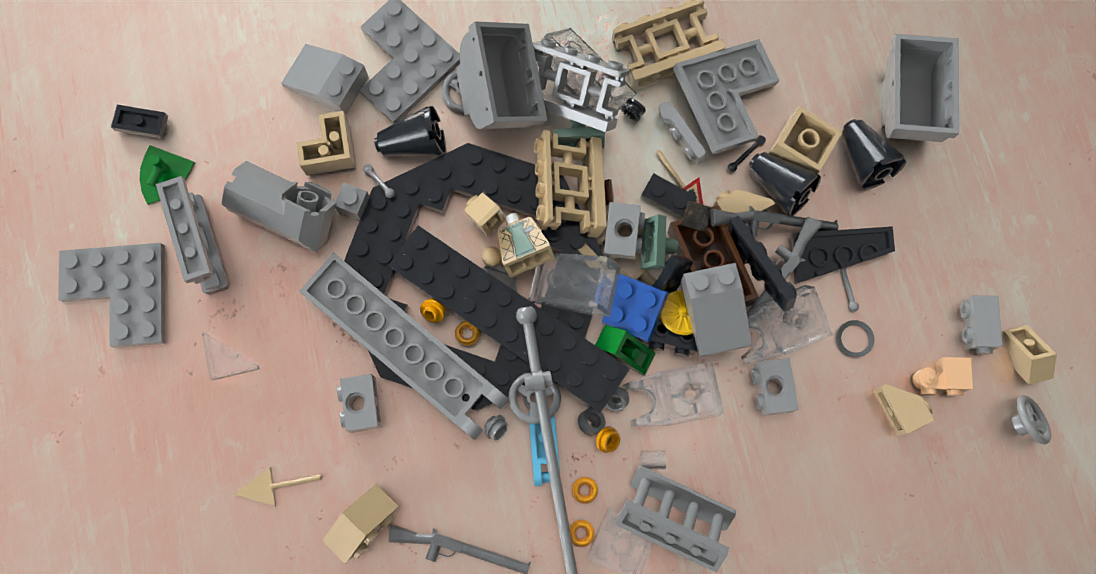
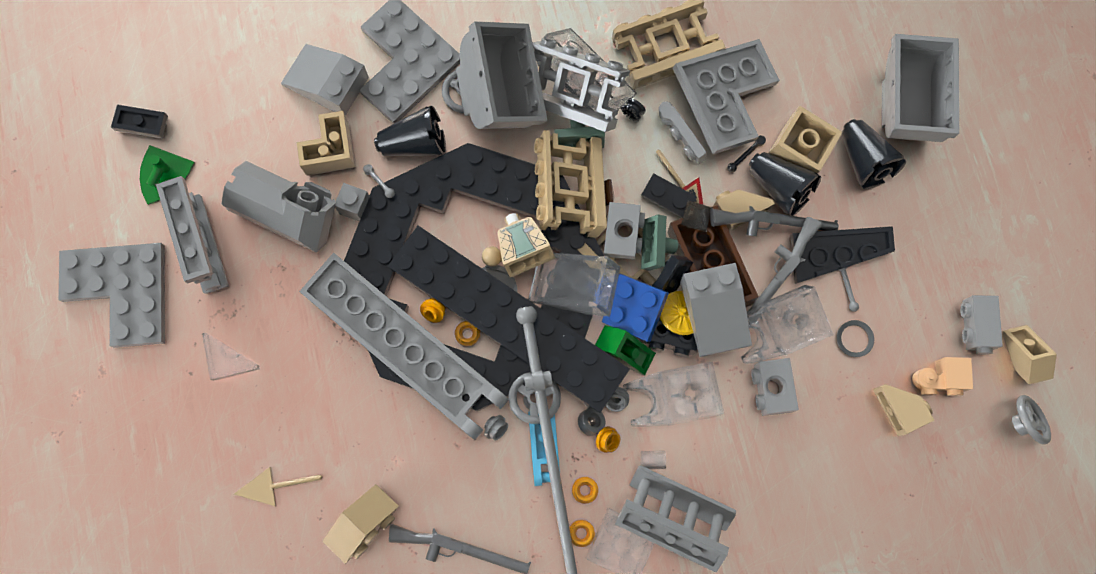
light grey brick [337,374,382,433] -> none
tan slope [464,193,505,237] -> none
black wing [728,215,797,312] -> none

